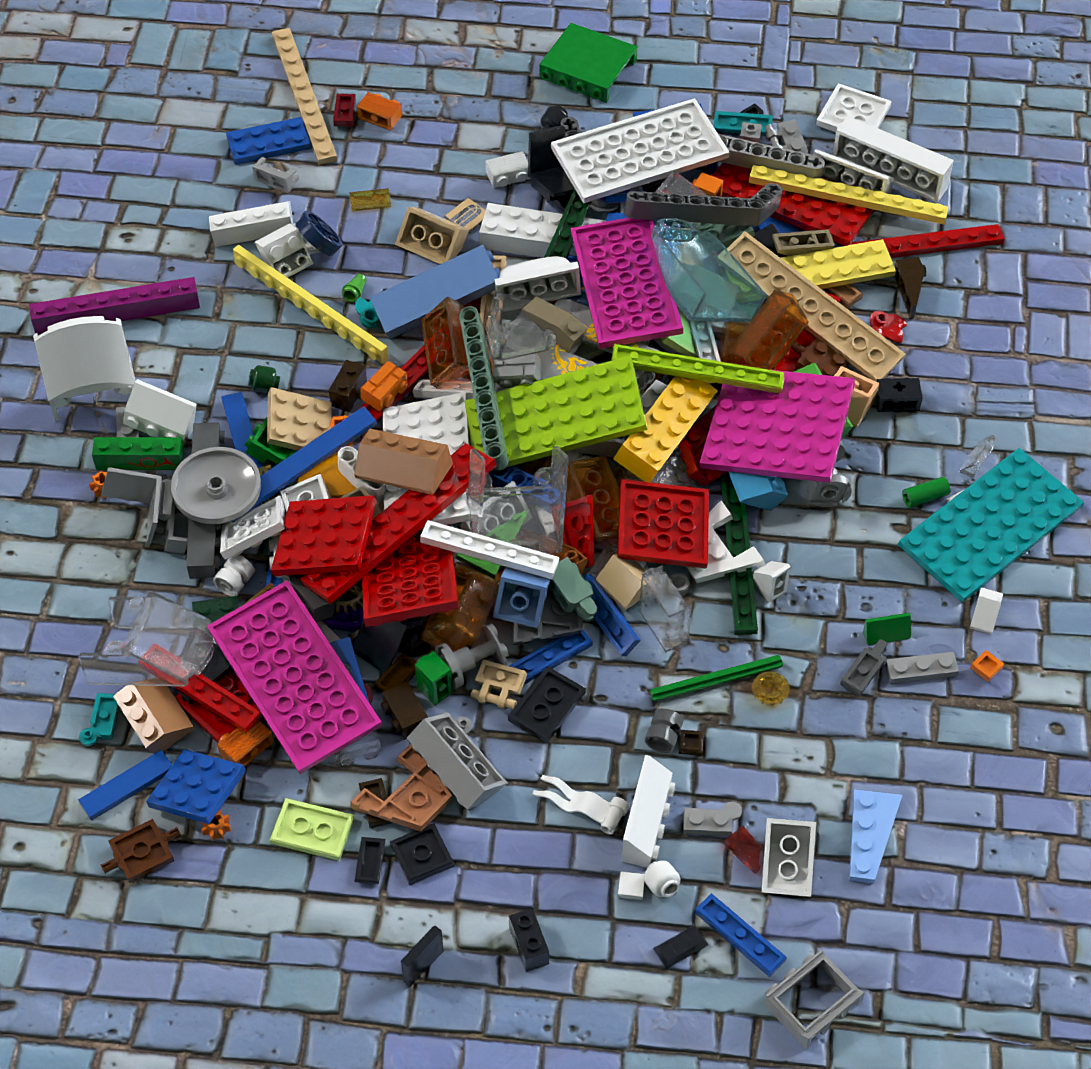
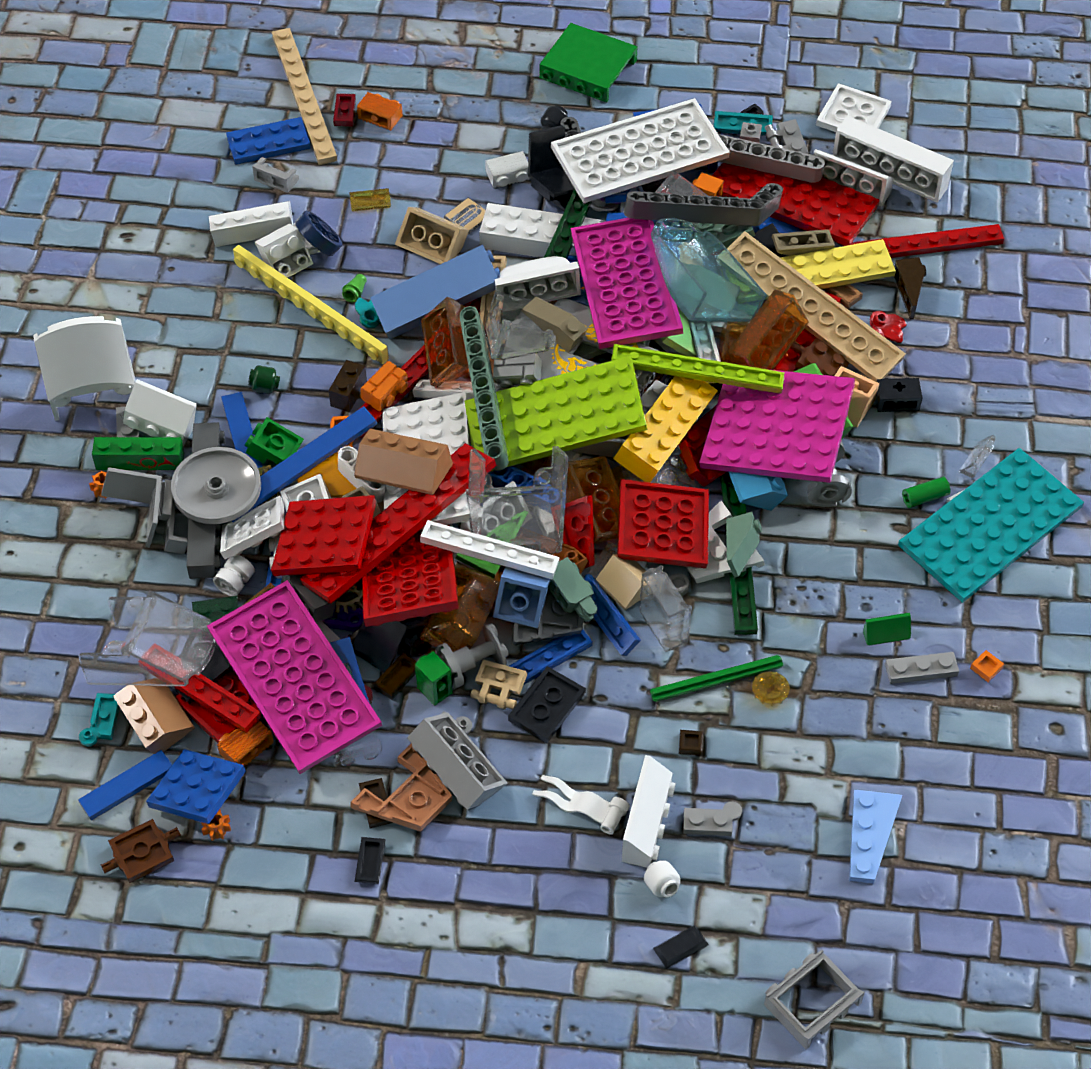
magenta brick [29,277,200,335] -> none
tan plate [267,387,332,451] -> none
yellowish green tile [270,798,355,861] -> none
dark brown brick [381,681,428,740] -> none
black tile [390,823,454,885] -> none
black tile [401,925,444,987] -> none
black brick [509,908,549,972] -> none
white tile [618,872,644,900] -> none
dark grey wheel [645,708,684,753] -> none
blue tile [694,893,787,977] -> none
clear red slope [723,826,761,874] -> none
light yellow plate [749,165,948,225] -> none
white slope [753,561,791,603] -> none
white slope [762,818,816,897] -> none
dark grey hinge [840,639,888,696] -> none
white slope [970,588,1003,635] -> none
none -> sand green slope [726,512,762,578]

